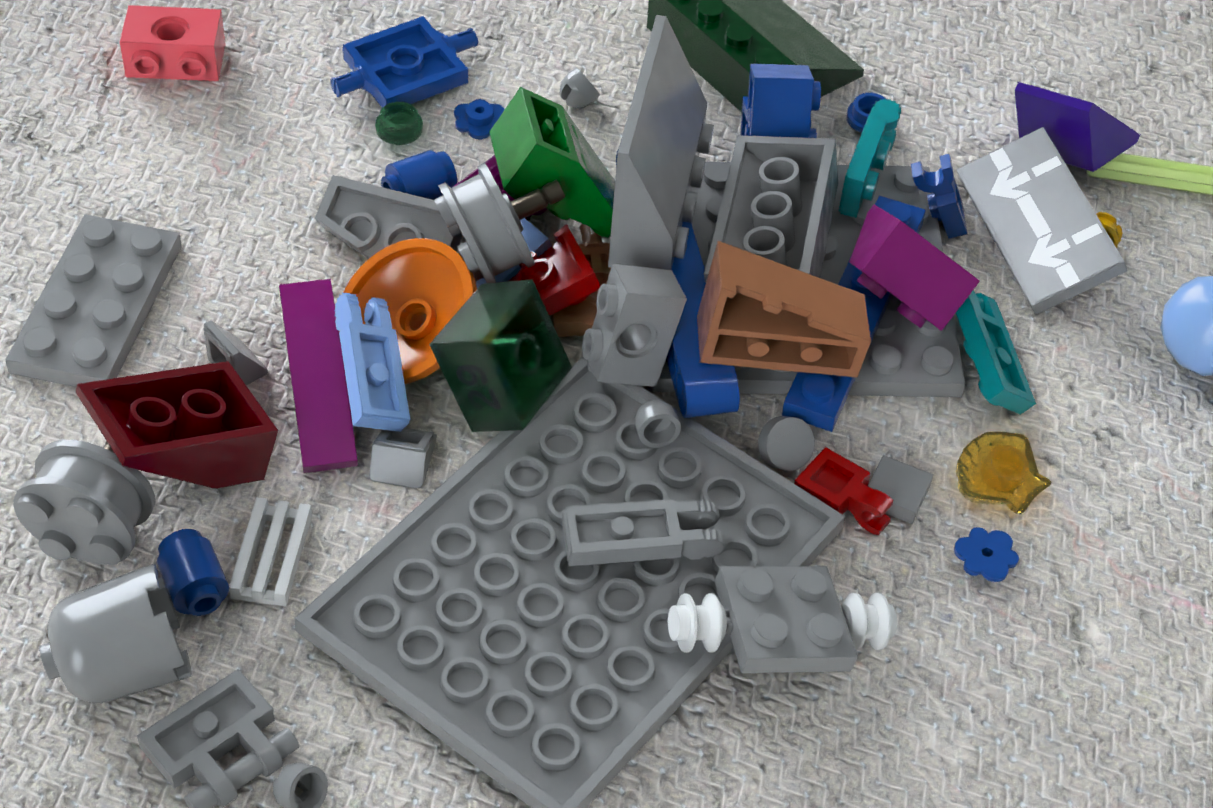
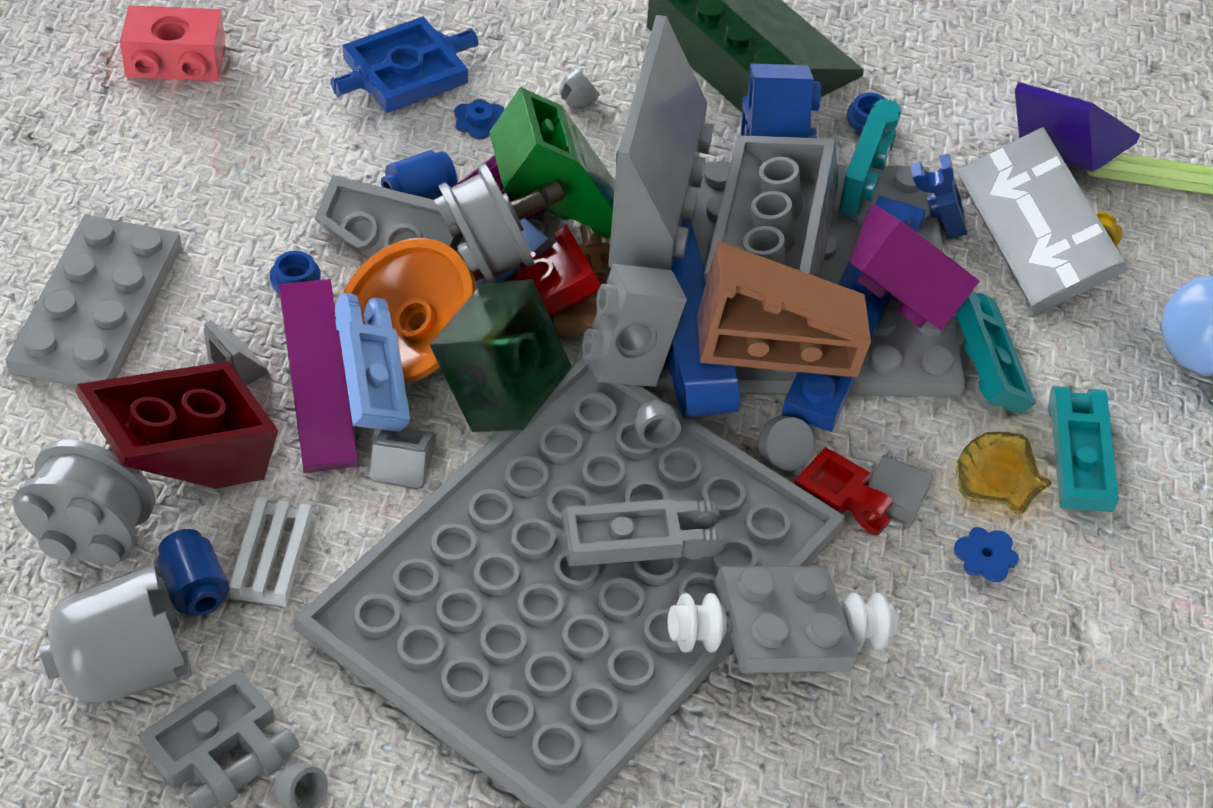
clear green plate [375,102,423,145] -> none
none -> blue plate [270,251,321,294]
none -> teal plate [1049,386,1119,512]

